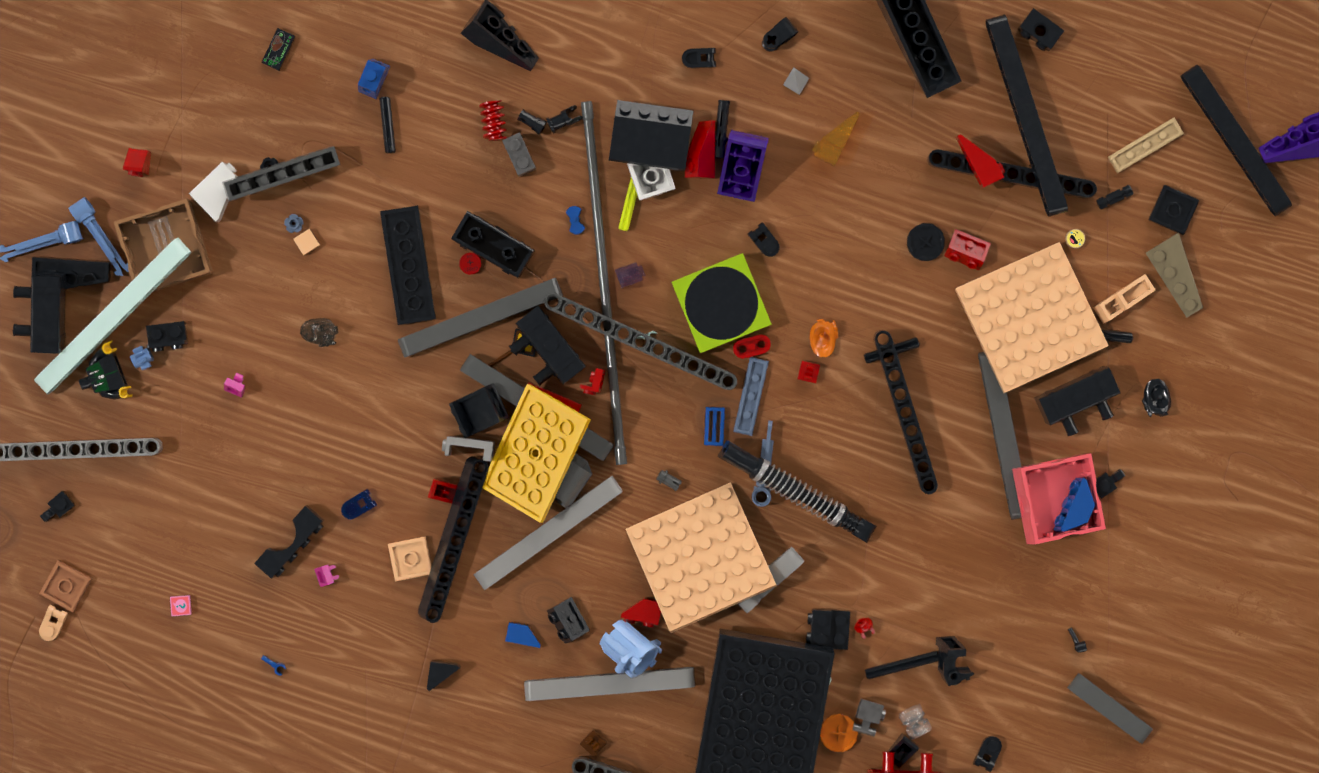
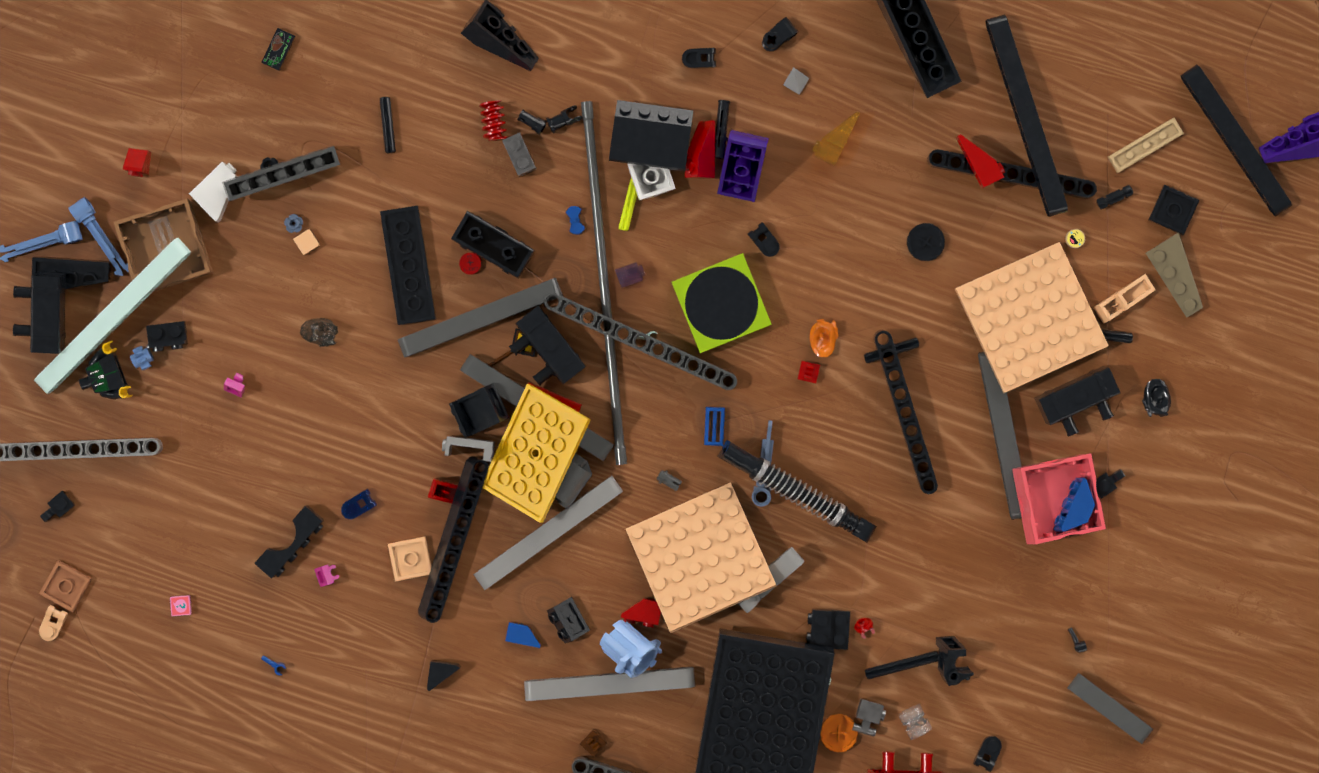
blue torso [358,58,390,99] -> none
red bracket [580,368,606,395] -> none
red plate [733,335,771,359] -> none
sand blue tile [733,357,769,436] -> none
black slope [888,733,919,768] -> none
red bracket [944,229,991,270] -> none
black brick [1018,8,1064,51] -> none

